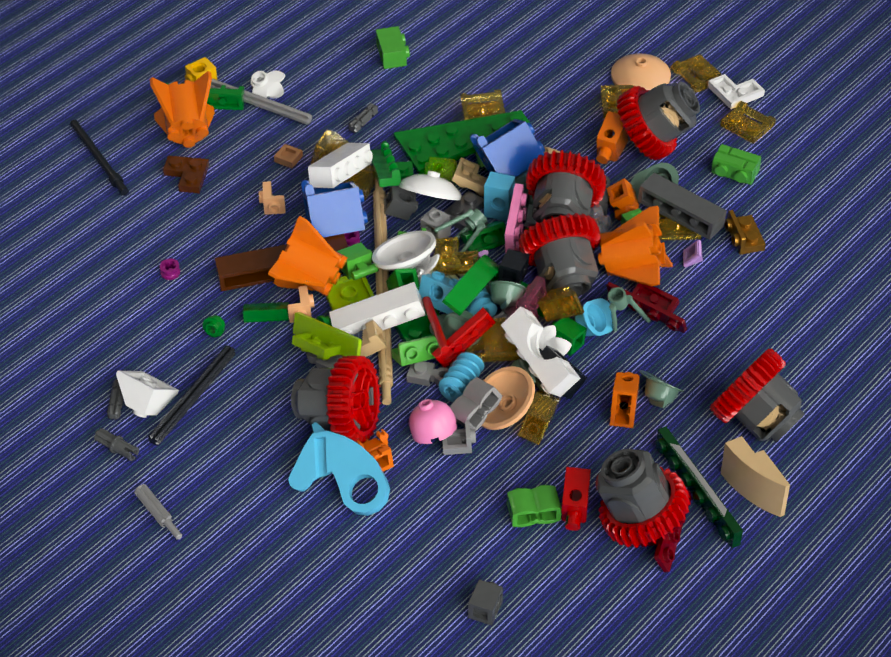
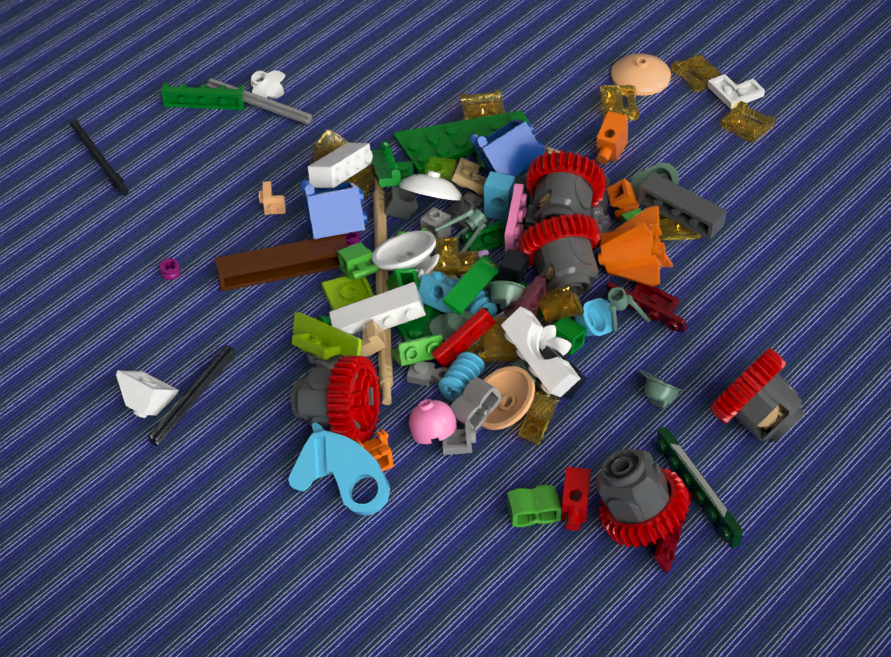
dark grey axle [94,428,139,461] -> none
dark grey axle [107,379,124,420] -> none
light grey axle [134,484,182,540] -> none
orange brick [150,71,215,148] -> none
reddish brown plate [163,156,209,194] -> none
yellow brick [185,57,217,82] -> none
green plate [203,315,225,337] -> none
green slope [243,302,289,323] -> none
orange brick [268,216,348,296] -> none
medium nougat plate [274,144,303,169] -> none
light nougat bracket [287,286,315,323] -> none
dark grey axle [348,103,378,133] -> none
bright green brick [376,26,410,69] -> none
red bar [422,296,450,354] -> none
dark grey brick [468,579,503,625] -> none
orange torso [610,372,640,428] -> none
piece [617,81,700,160] -> none
lavender slope [683,240,703,268] -> none
bright green brick [711,144,761,185] -> none
tan slope [721,436,790,517] -> none
pearl gold bracket [724,210,766,255] -> none

